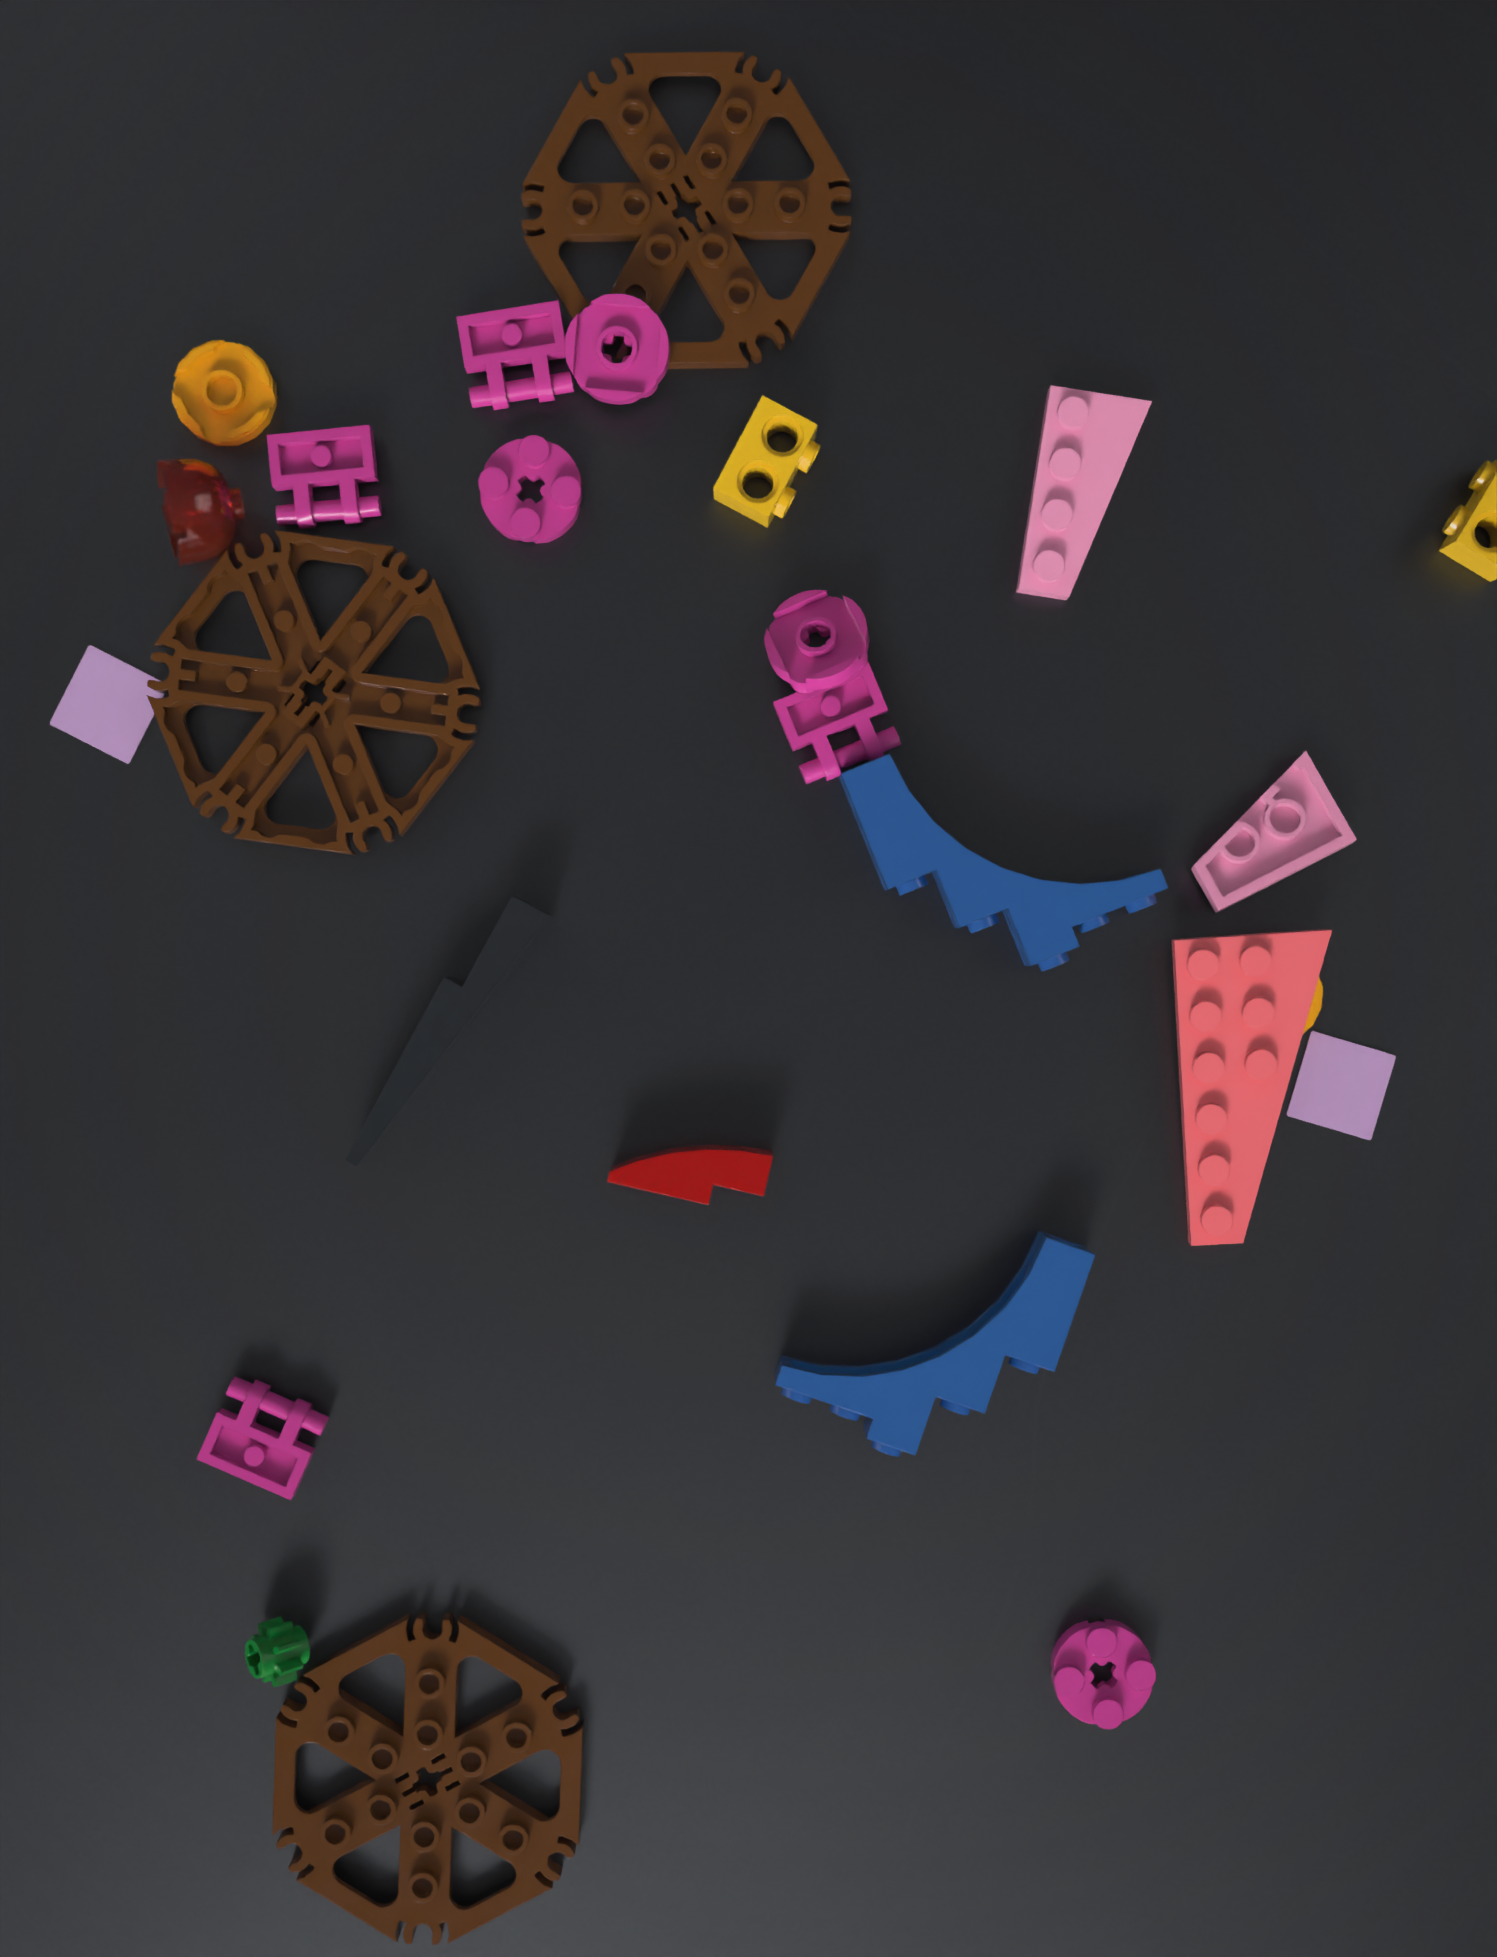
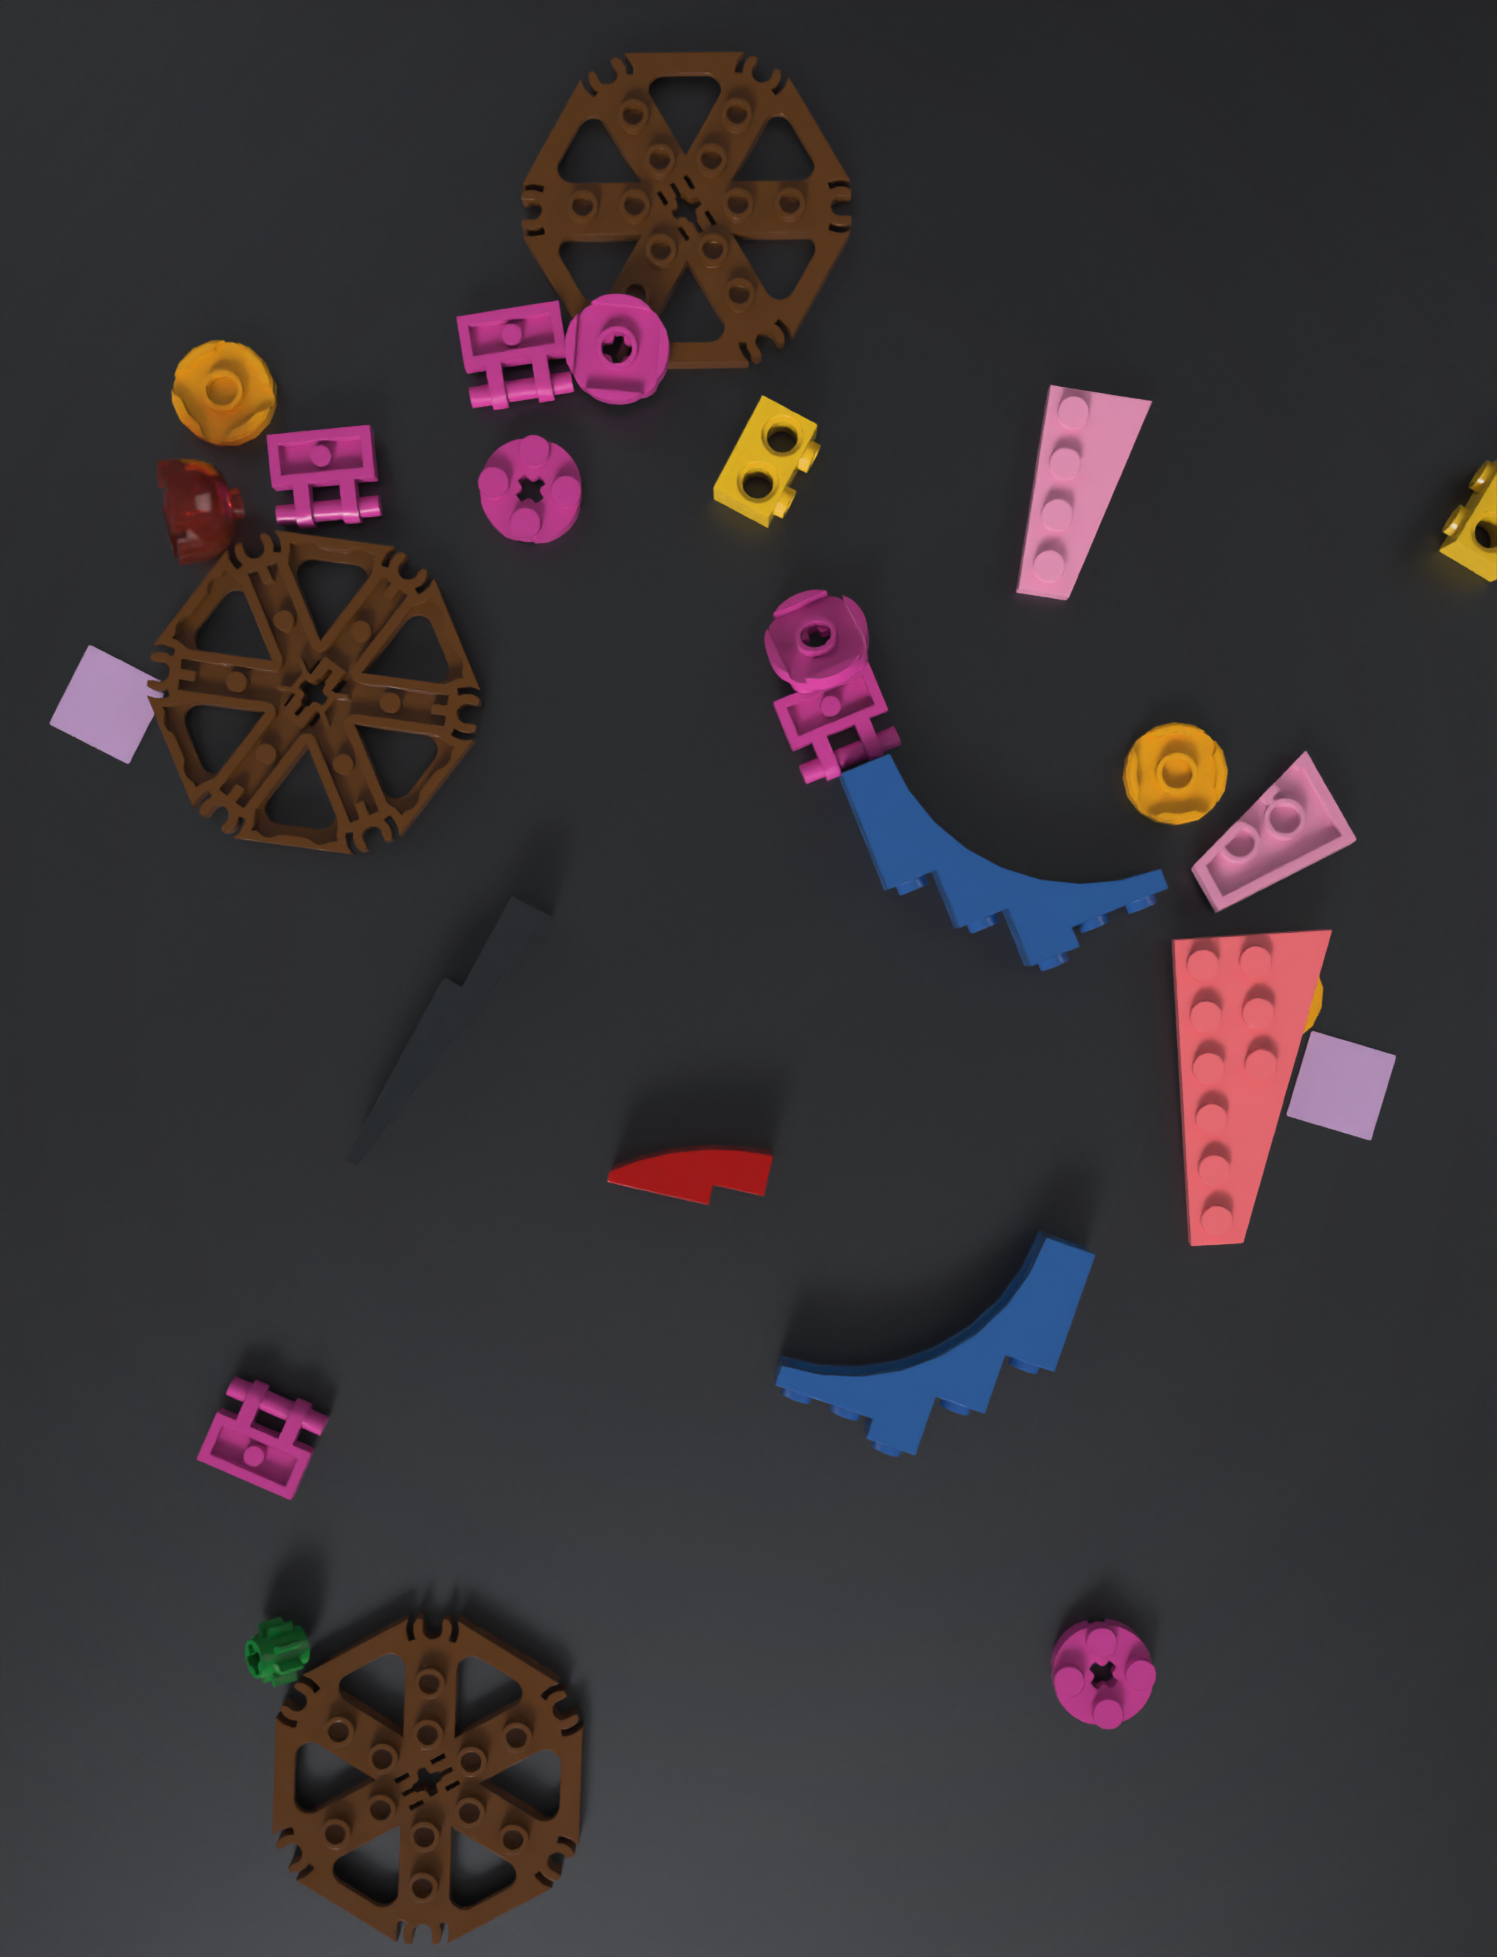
none -> light orange tile [1122,722,1228,826]

